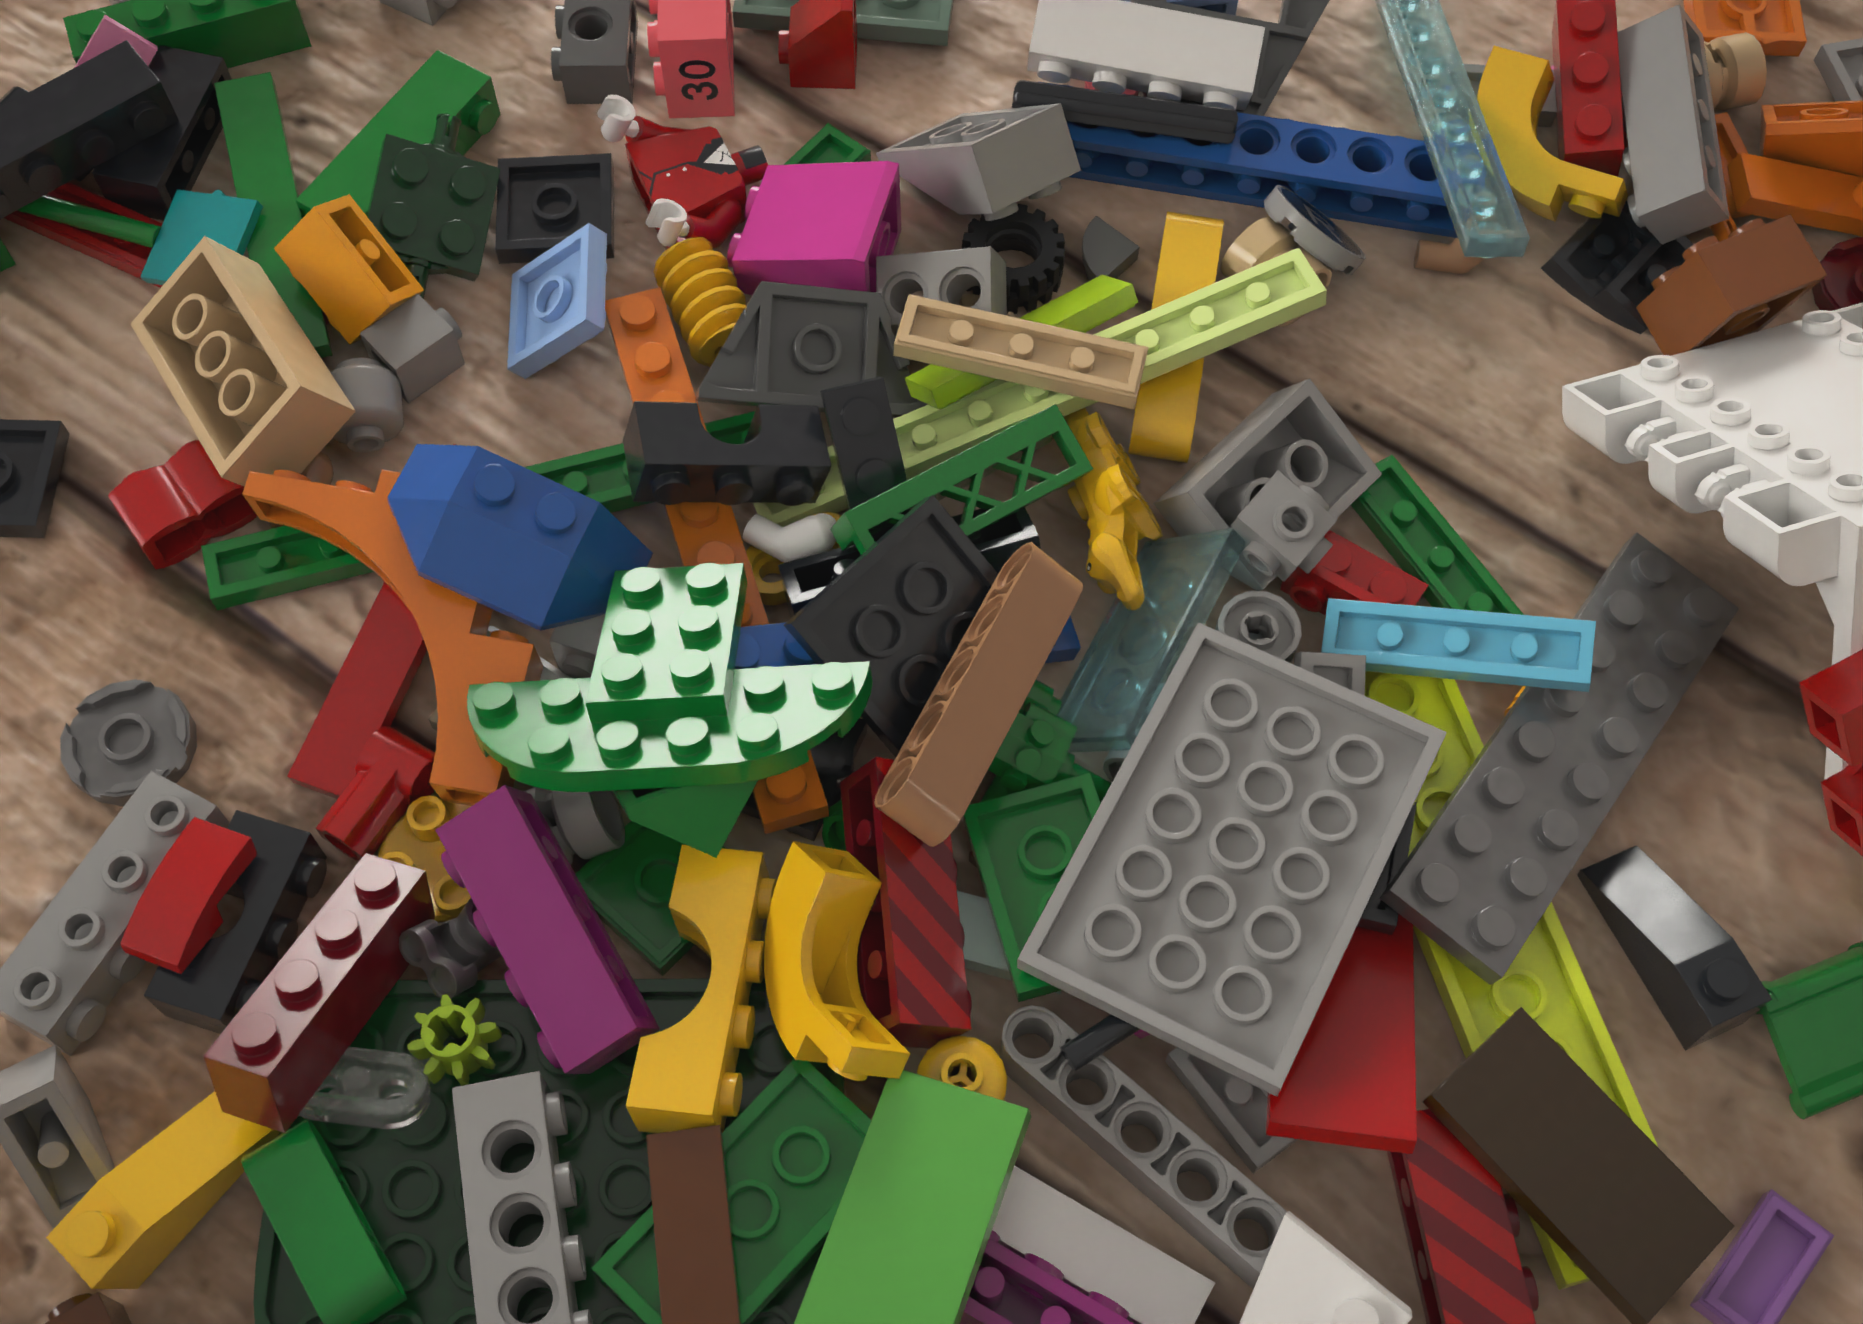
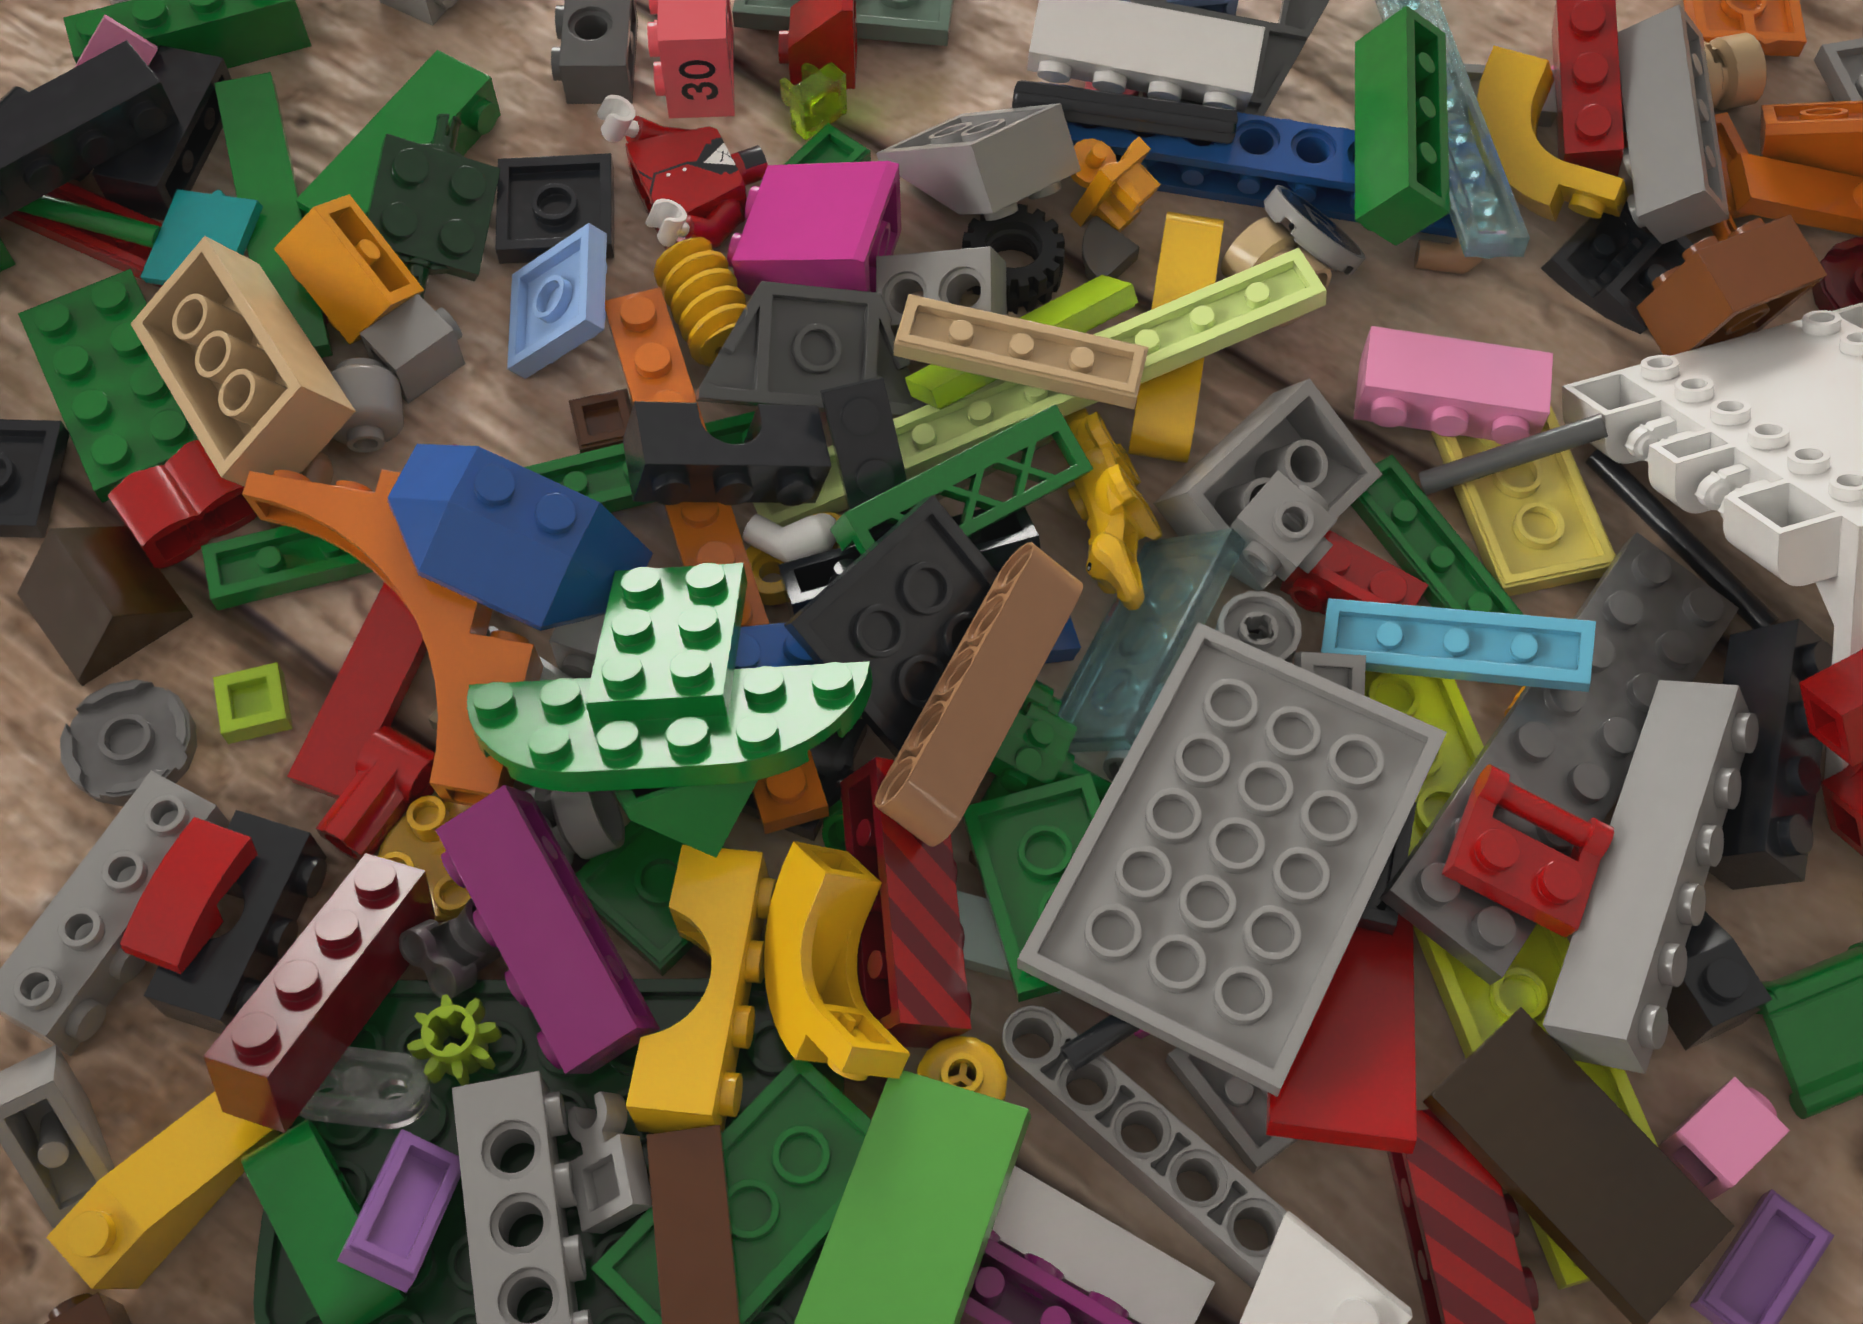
none -> dark brown slope [17,526,193,686]
none -> green plate [18,269,199,503]
none -> lime plate [213,662,293,744]
none -> medium lavender tile [337,1129,461,1293]
none -> light grey plate [568,1091,652,1234]
none -> reddish brown tile [569,388,632,453]
none -> clear neon green tile [779,62,847,141]
none -> light orange hips [1070,137,1161,232]
none -> bright pink brick [1353,326,1553,445]
none -> green brick [1354,5,1450,246]
none -> dark grey bar [1418,413,1608,495]
none -> light yellow tile [1431,404,1616,596]
none -> red plate [1442,764,1614,938]
none -> light grey brick [1543,680,1759,1074]
none -> black bar [1585,449,1779,629]
none -> bright pink brick [1658,1077,1790,1201]
none -> black brick [1708,619,1833,890]

